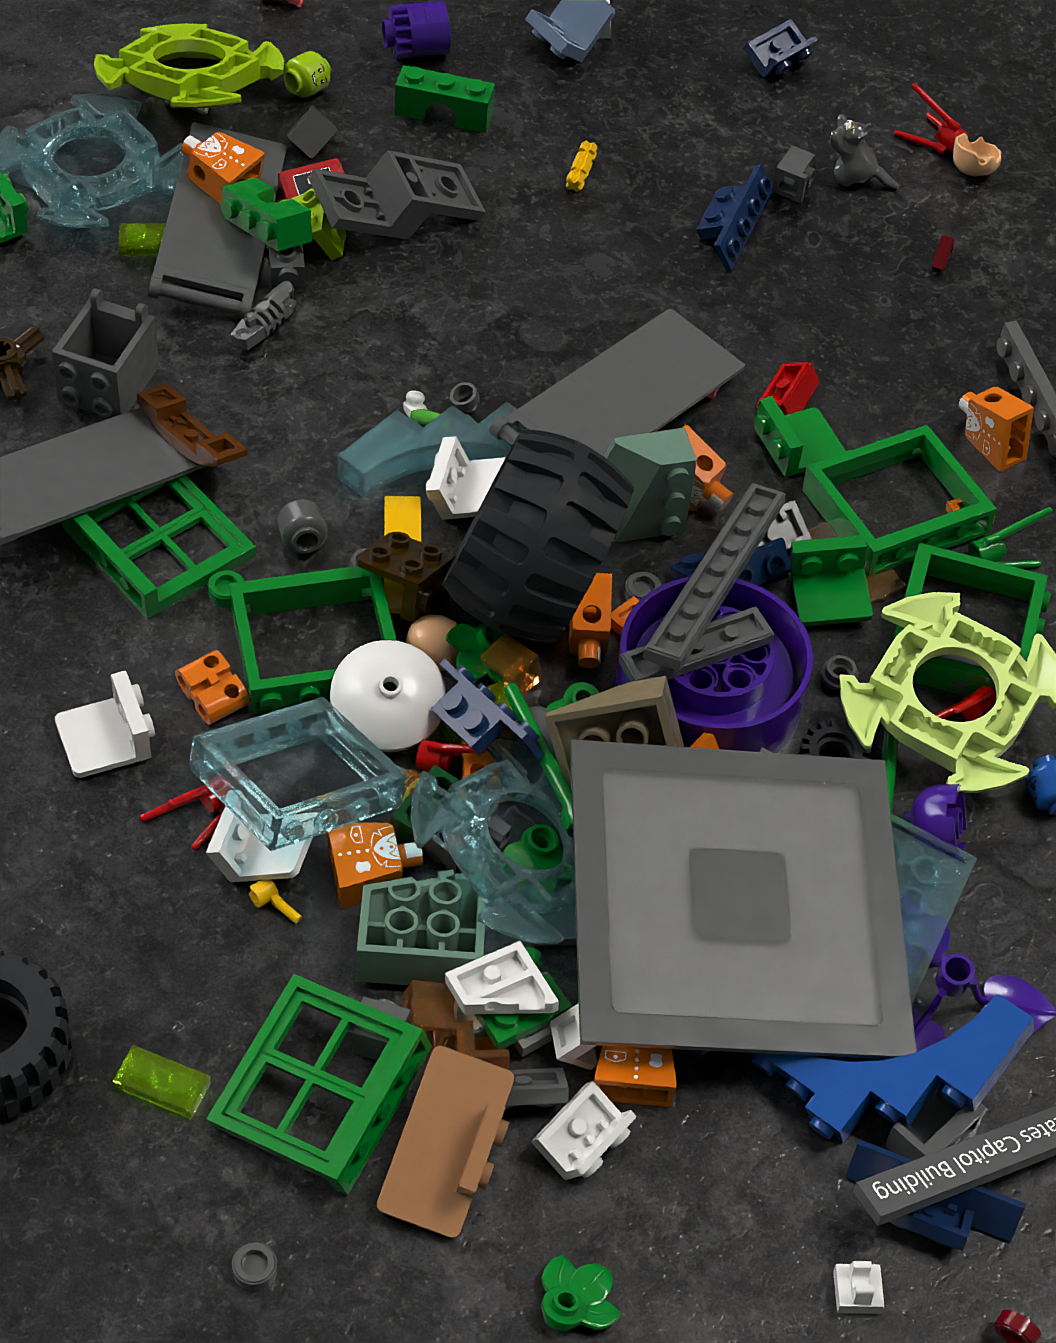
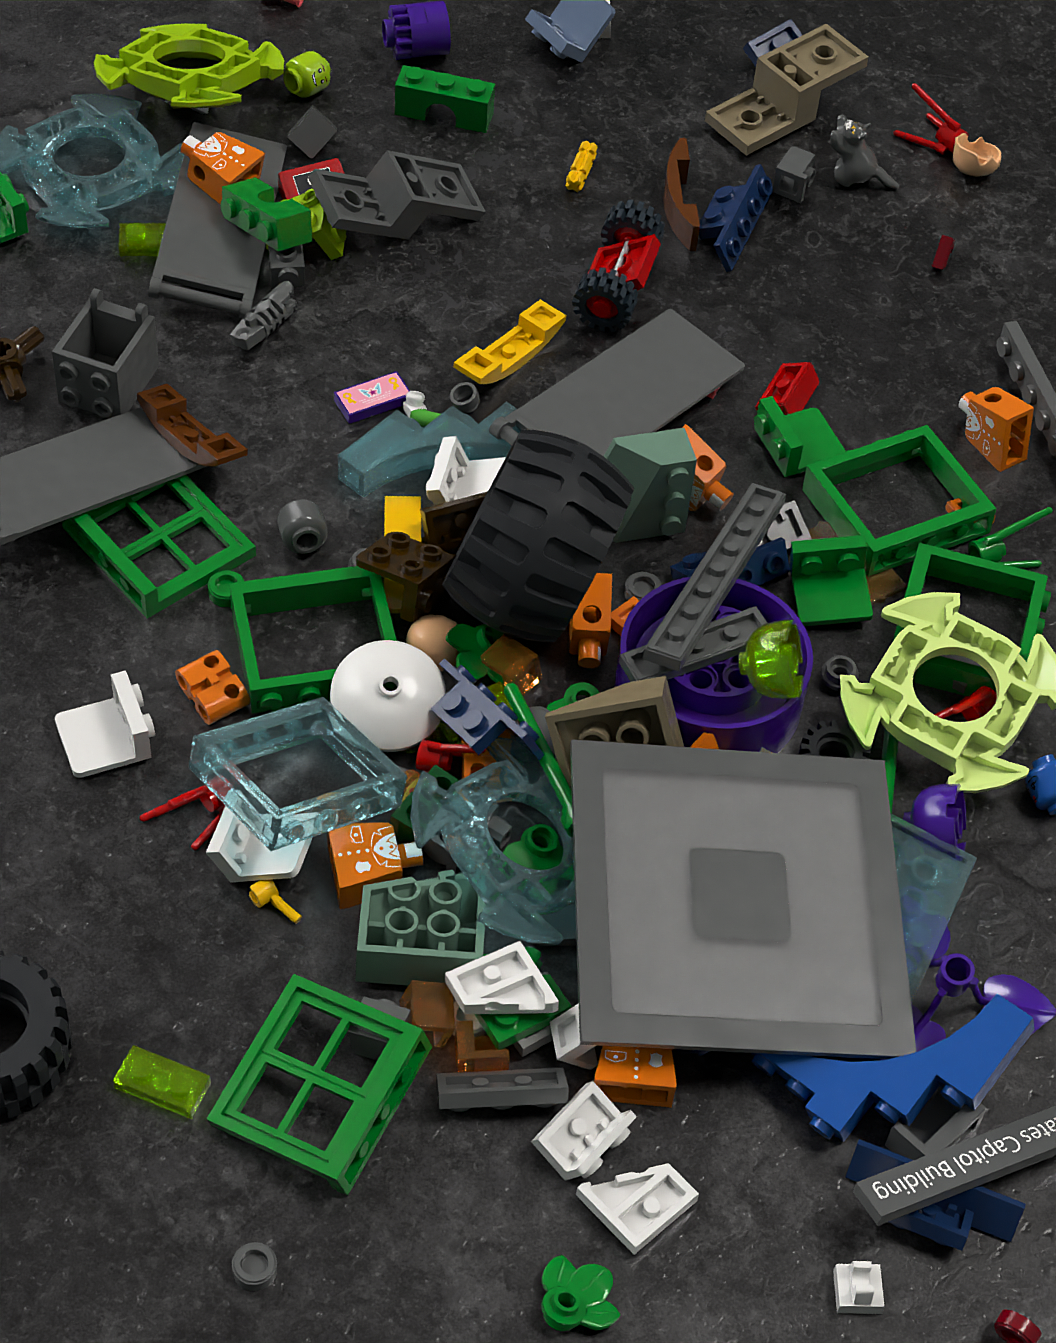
medium nougat bracket [377,1046,514,1238] -> none
none -> tile [334,371,410,424]
none -> dark brown bracket [420,491,488,554]
none -> yellow slope [453,299,567,384]
none -> plate [572,200,665,332]
none -> white wing [576,1163,699,1255]
none -> reddish brown slope [664,138,700,251]
none -> dark tan bracket [705,24,869,155]
none -> clear neon green cylinder [739,620,803,699]

